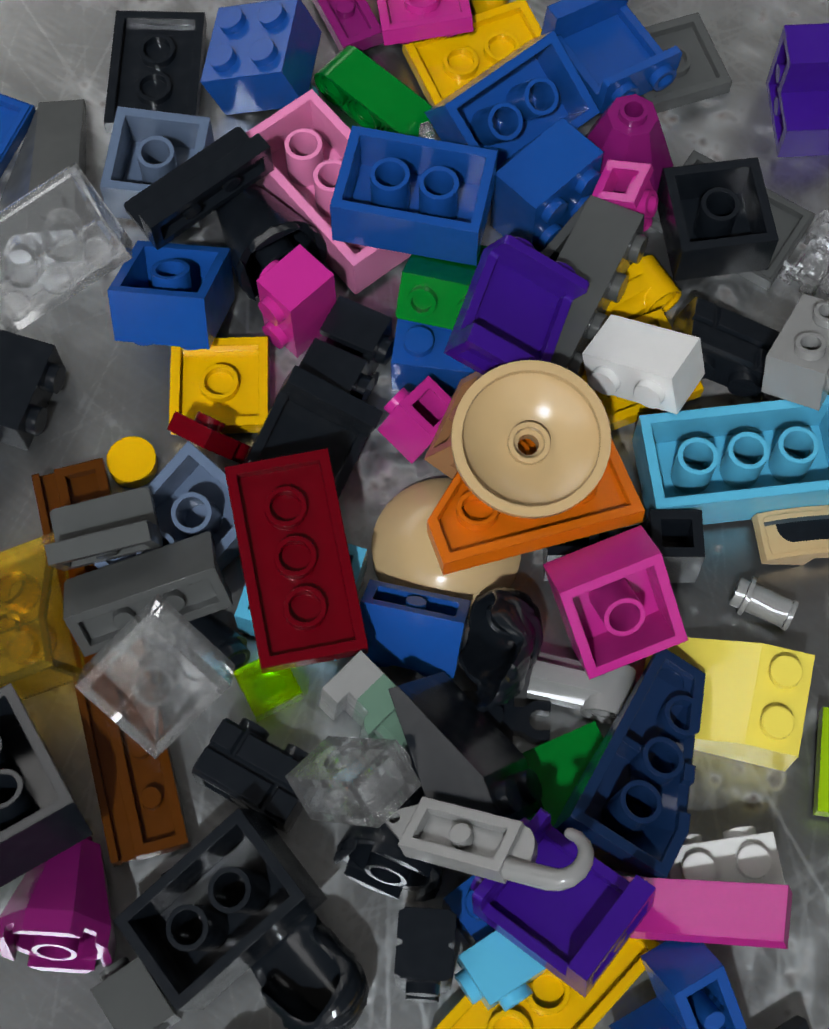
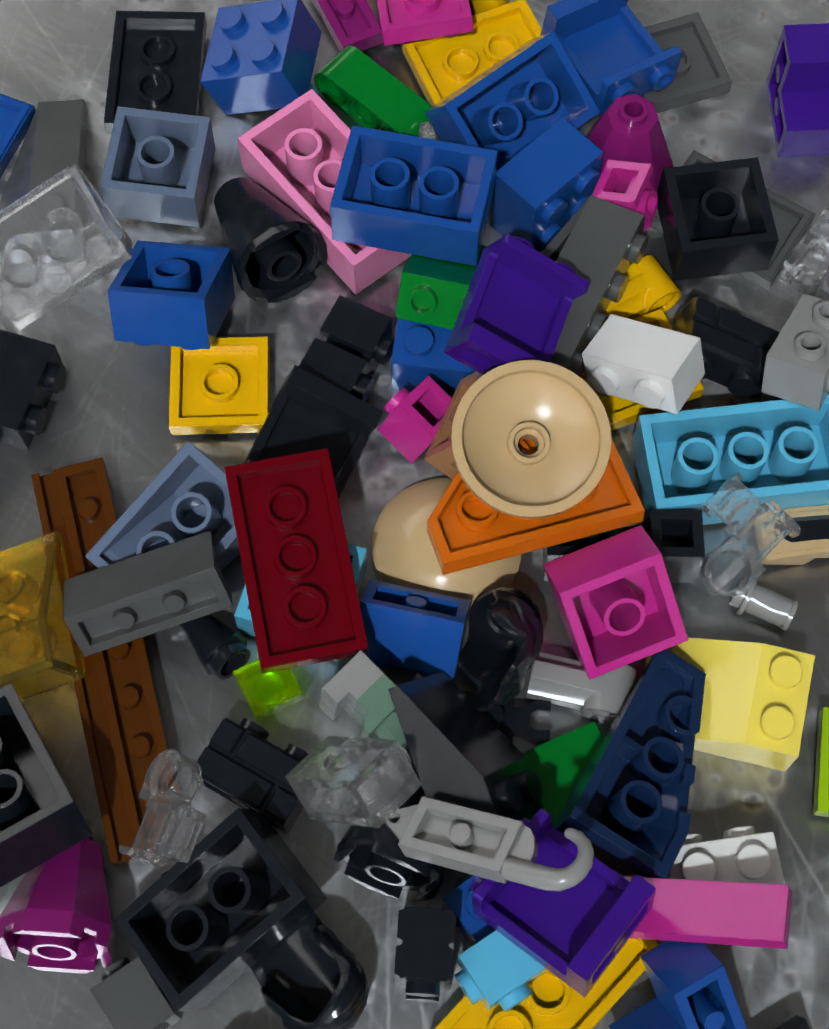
dark grey panel [44,487,163,571] -> none
clear slope [75,594,235,759] -> none
yellow tile [106,436,158,488] -> none
black panel [124,127,274,250] -> none
dark red plate [167,411,251,464] -> none
dark pink brick [256,244,336,358] -> none
none -> clear piece [119,749,206,867]
none -> clear piece [700,472,801,598]

